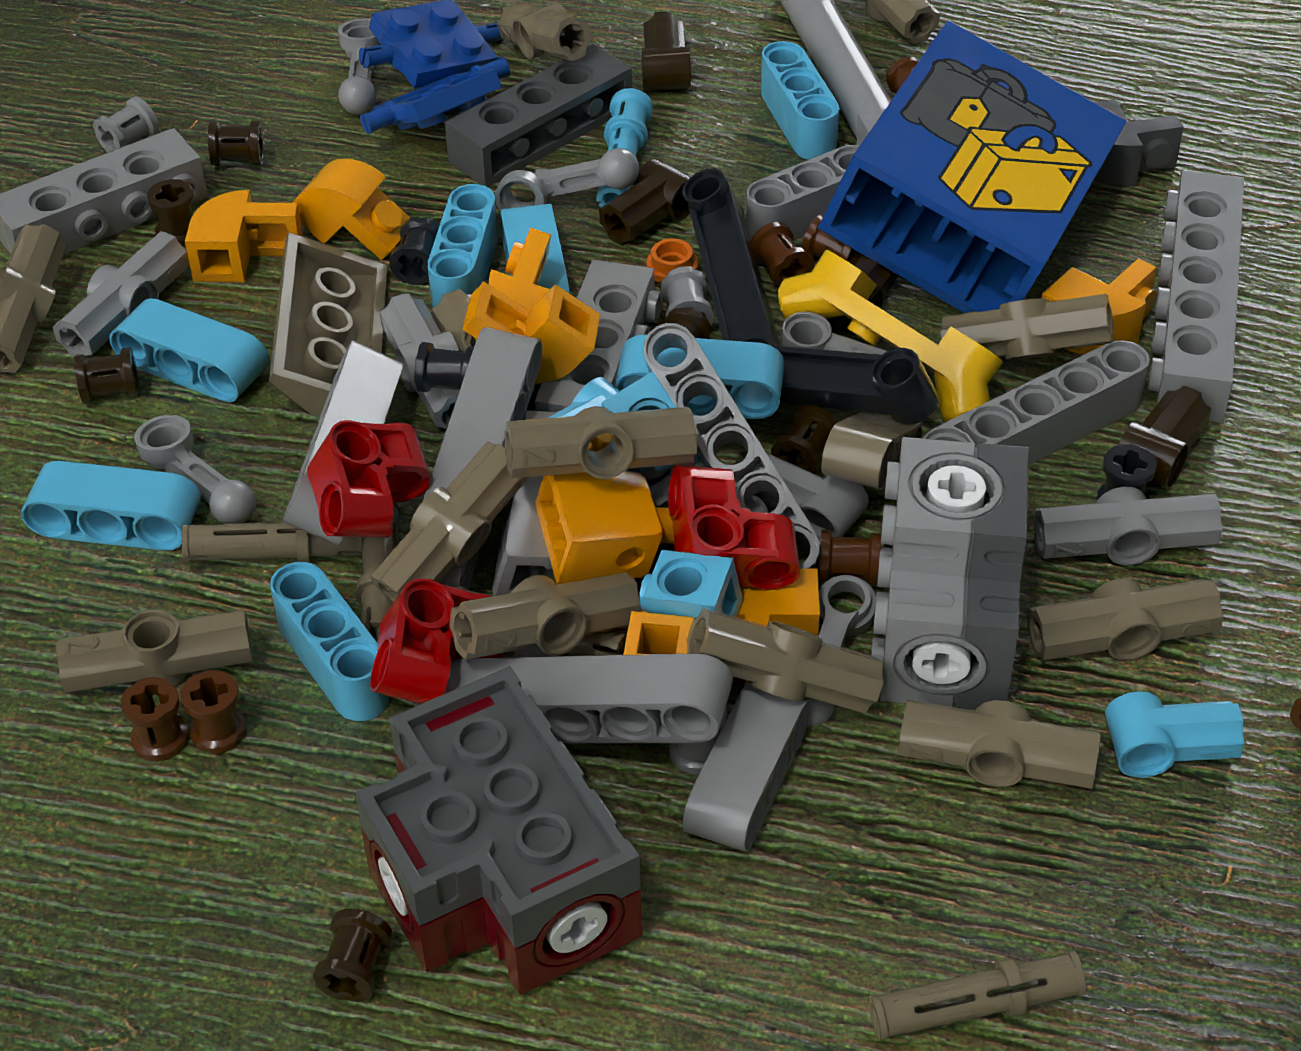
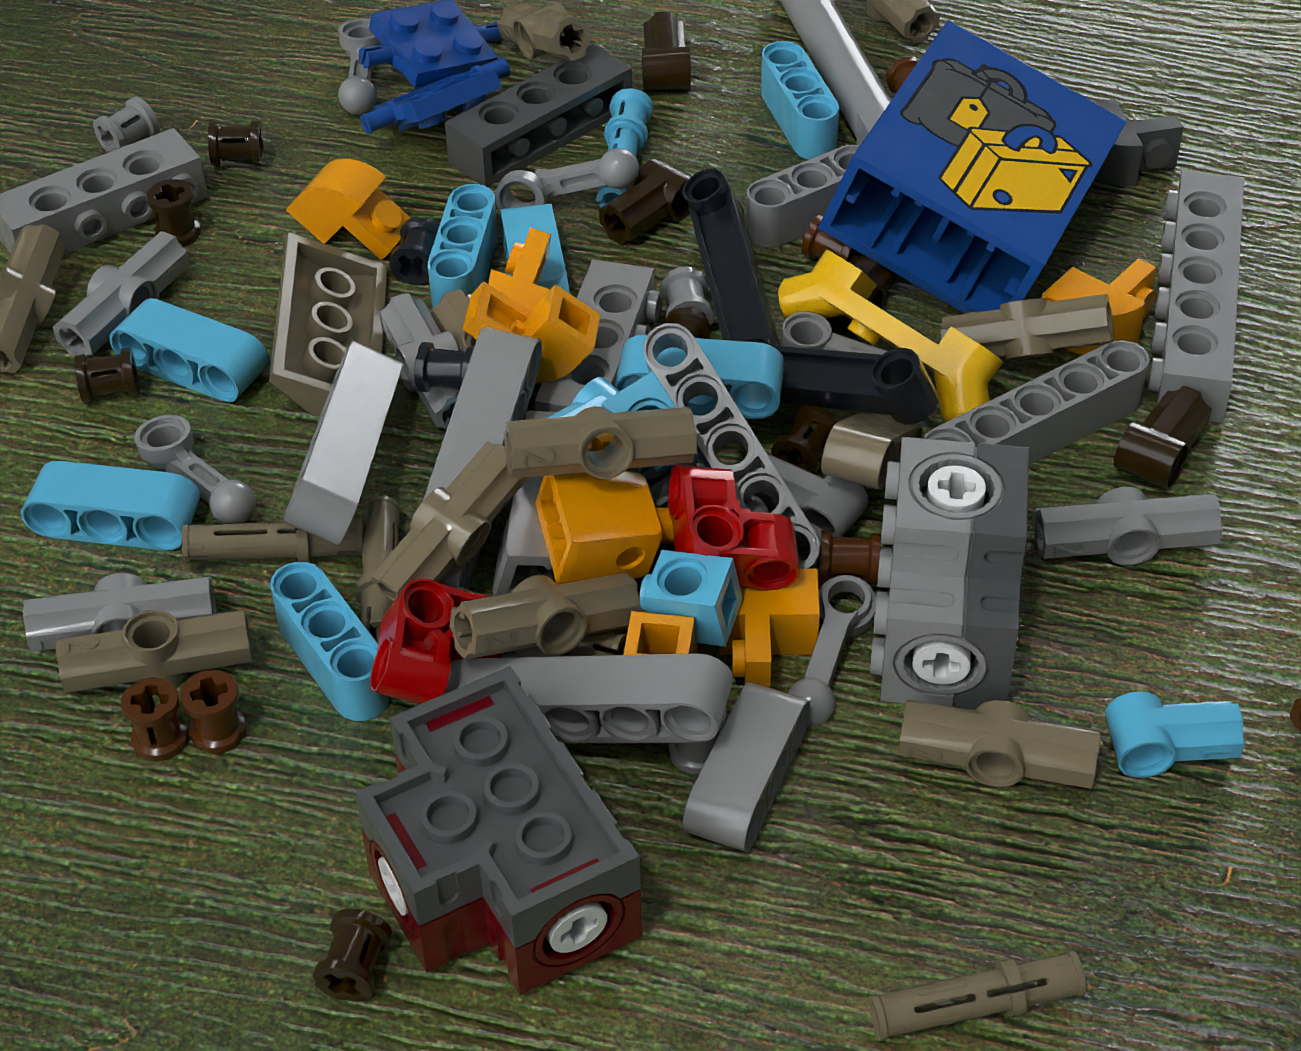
light orange brick [185,190,303,282] -> none
red piece [307,420,430,538] -> none
orange plate [646,238,698,283] -> none
dark tan piece [687,607,884,713] -> none
reddish brown bush [750,222,814,287] -> none
dark tan piece [1027,578,1224,661] -> none
black bush [1097,444,1157,500] -> none
none -> light grey piece [23,573,217,652]

